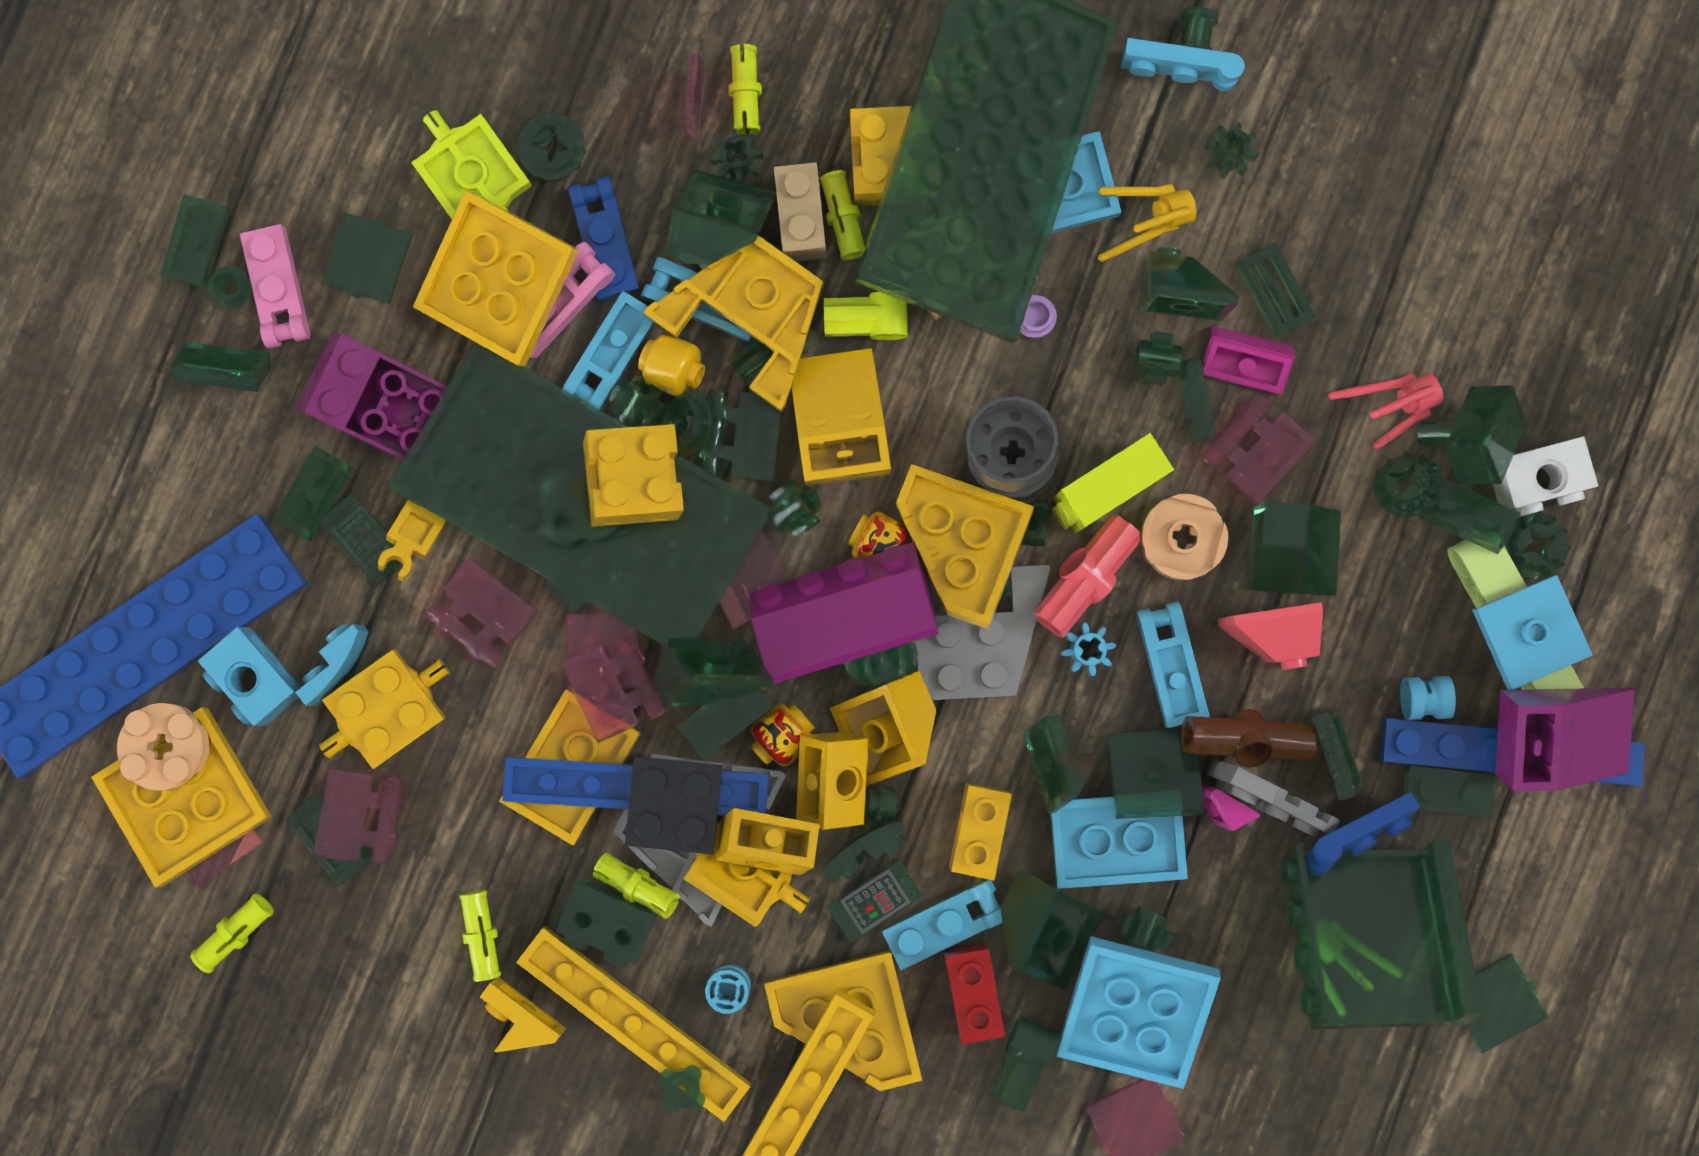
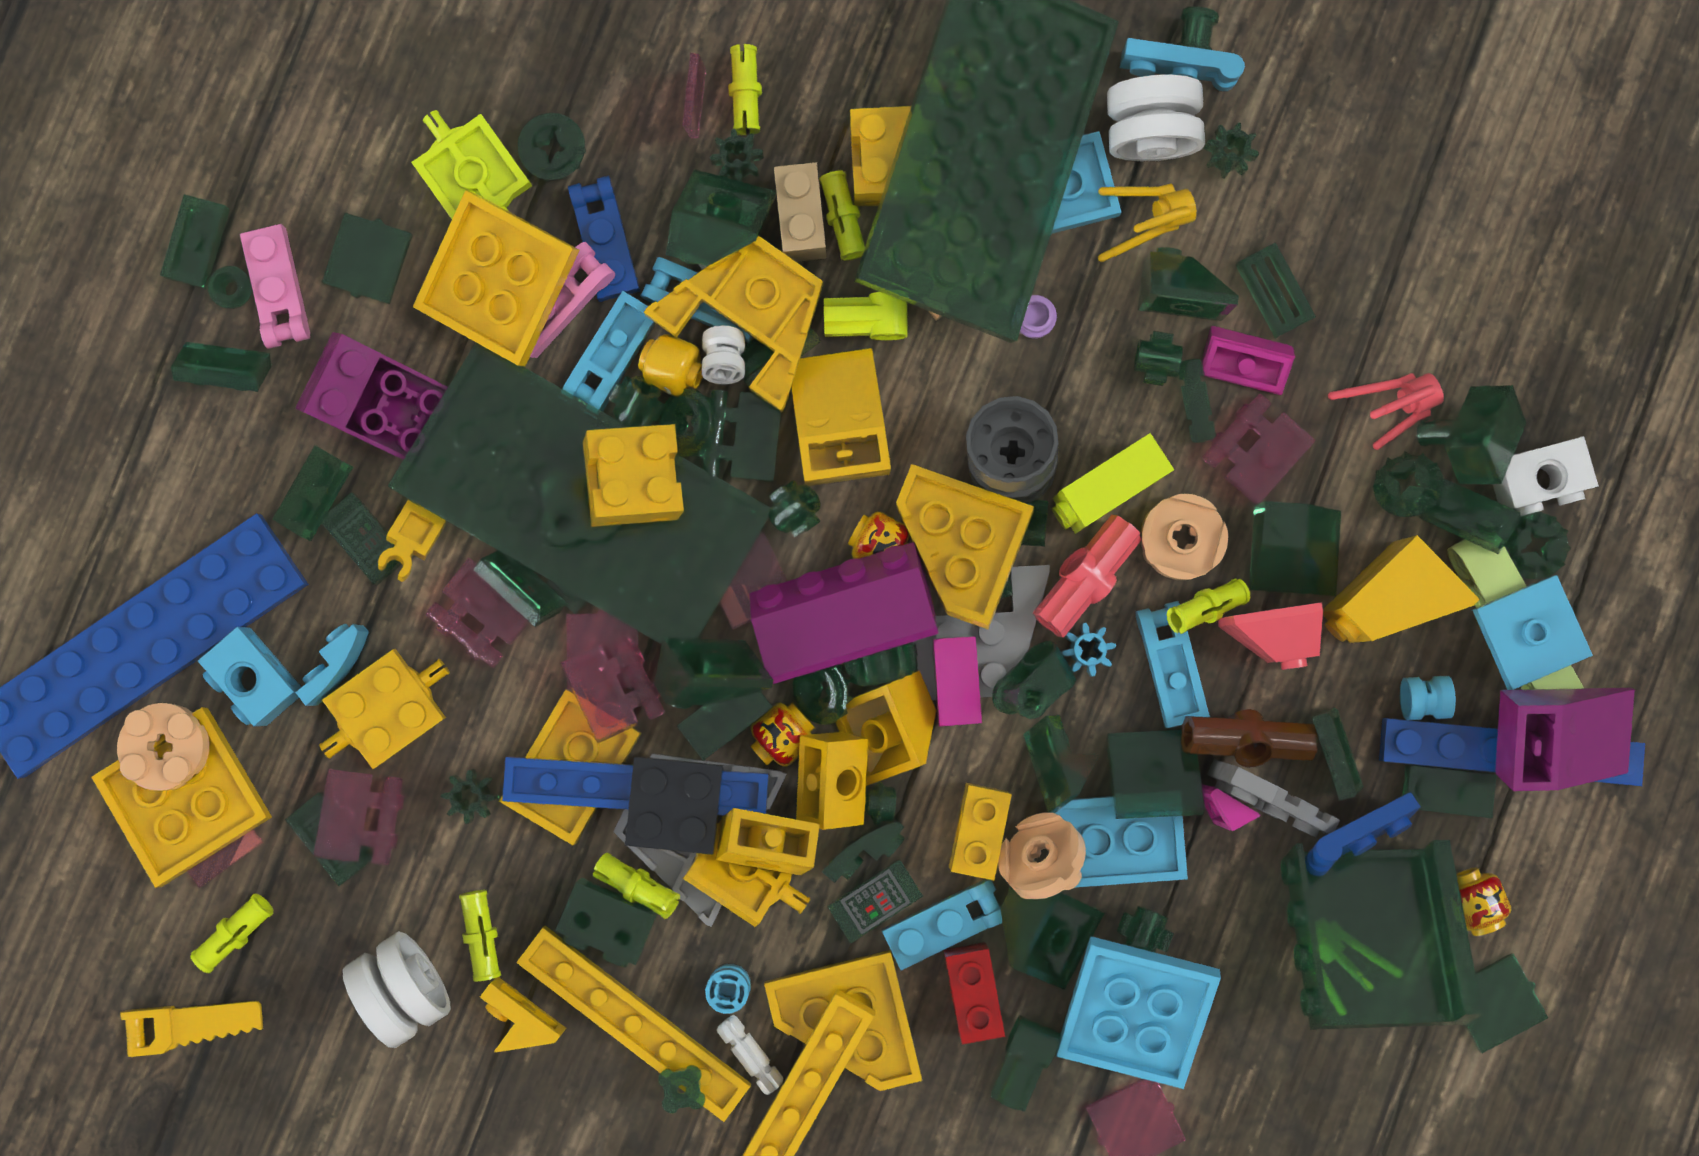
none -> yellow piece [120,1001,263,1057]
none -> white wheel [343,931,451,1048]
none -> clear green gear [441,769,499,824]
none -> clear green tile [474,546,566,627]
none -> white wheel [702,325,745,385]
none -> white axle [717,1015,783,1095]
none -> clear green gear [793,664,853,725]
none -> dark pink slope [932,636,982,727]
none -> clear green piece [992,641,1077,719]
none -> light nougat plate [998,813,1086,899]
none -> white wheel [1107,74,1205,161]
none -> neon yellow pin [1166,578,1250,634]
none -> yellow slope [1323,535,1480,643]
none -> head [1445,867,1511,936]

